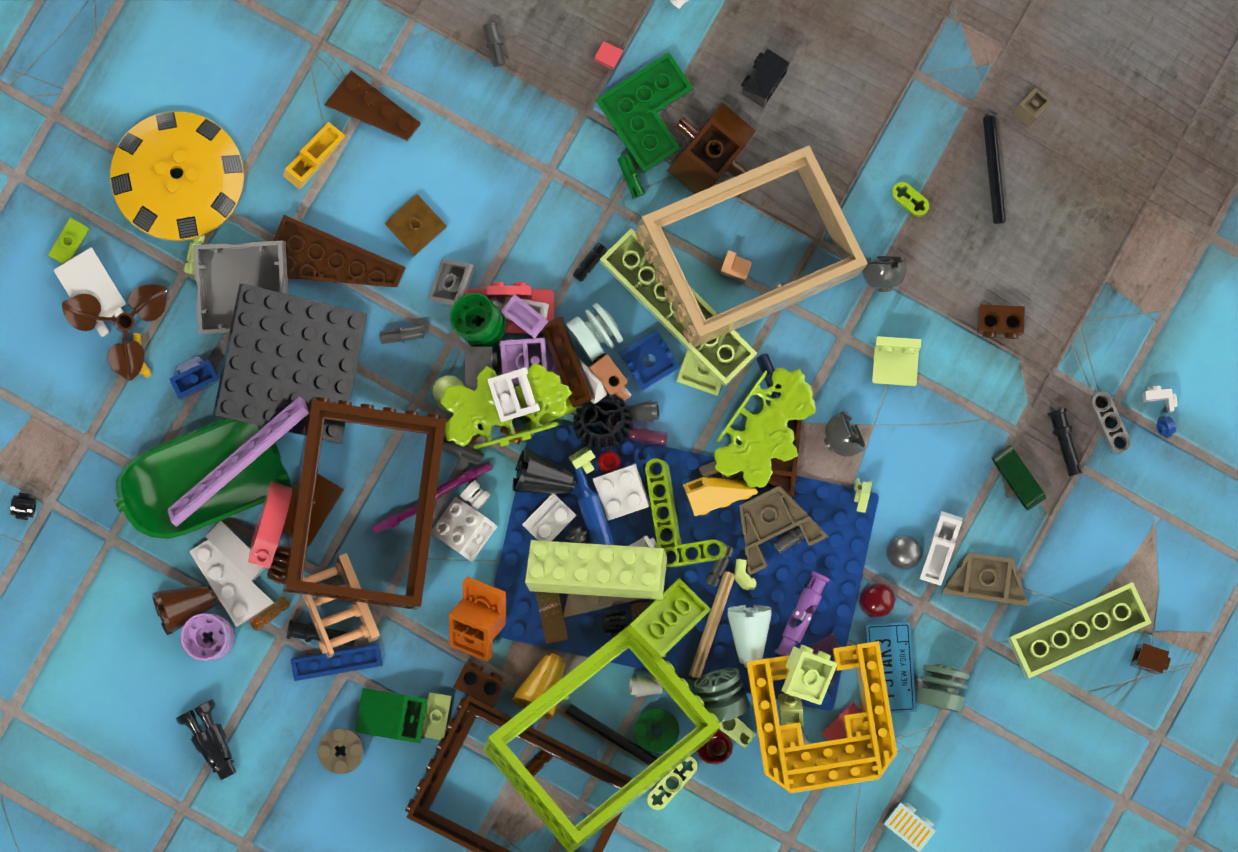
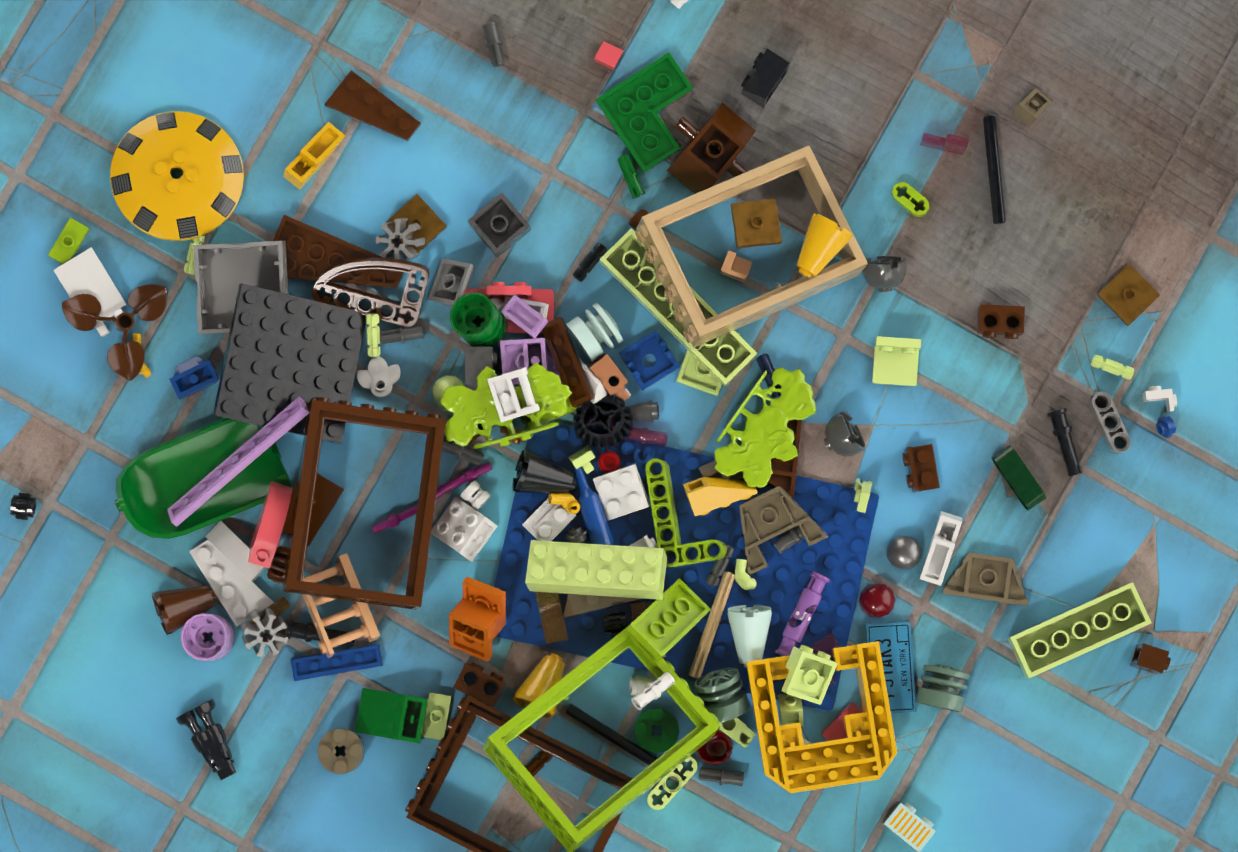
none -> light grey gear [241,608,288,657]
none -> beam [312,258,429,327]
none -> white plate [356,356,401,398]
none -> yellowish green axle [366,313,380,357]
none -> light grey gear [376,218,425,261]
none -> flat silver brick [468,193,531,258]
none -> yellow arm [548,493,581,514]
none -> reddish brown tile [629,209,649,231]
none -> white pin [631,672,675,710]
none -> dark grey axle [698,767,744,786]
none -> pearl gold plate [730,199,782,248]
none -> yellow cone [796,213,853,278]
none -> reddish brown bracket [902,444,940,493]
none -> clear pink tile [920,133,969,155]
none -> yellowish green axle [1091,355,1134,380]
none -> pearl gold plate [1097,264,1160,326]

